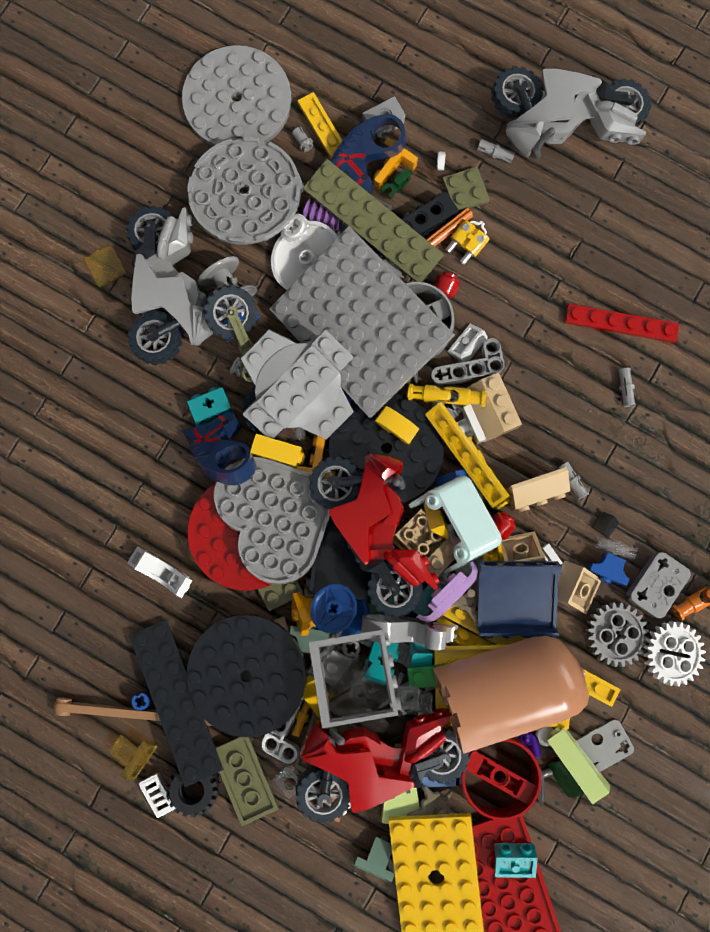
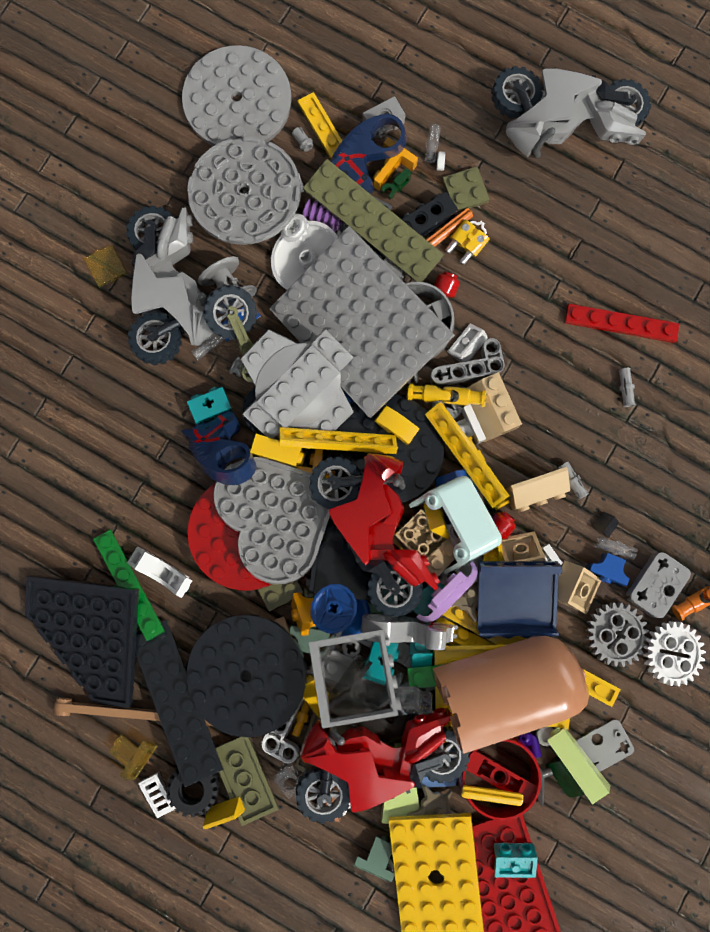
blue piece [132,691,153,711] -> none
light grey pin [477,139,516,164] -> none
none -> black plate [25,575,139,708]
none -> green plate [93,529,165,641]
none -> clear axle [191,333,226,361]
none -> yellow slope [203,797,245,829]
none -> yellow plate [279,427,398,454]
none -> clear axle [424,124,440,163]
none -> yellow axle [461,785,523,806]

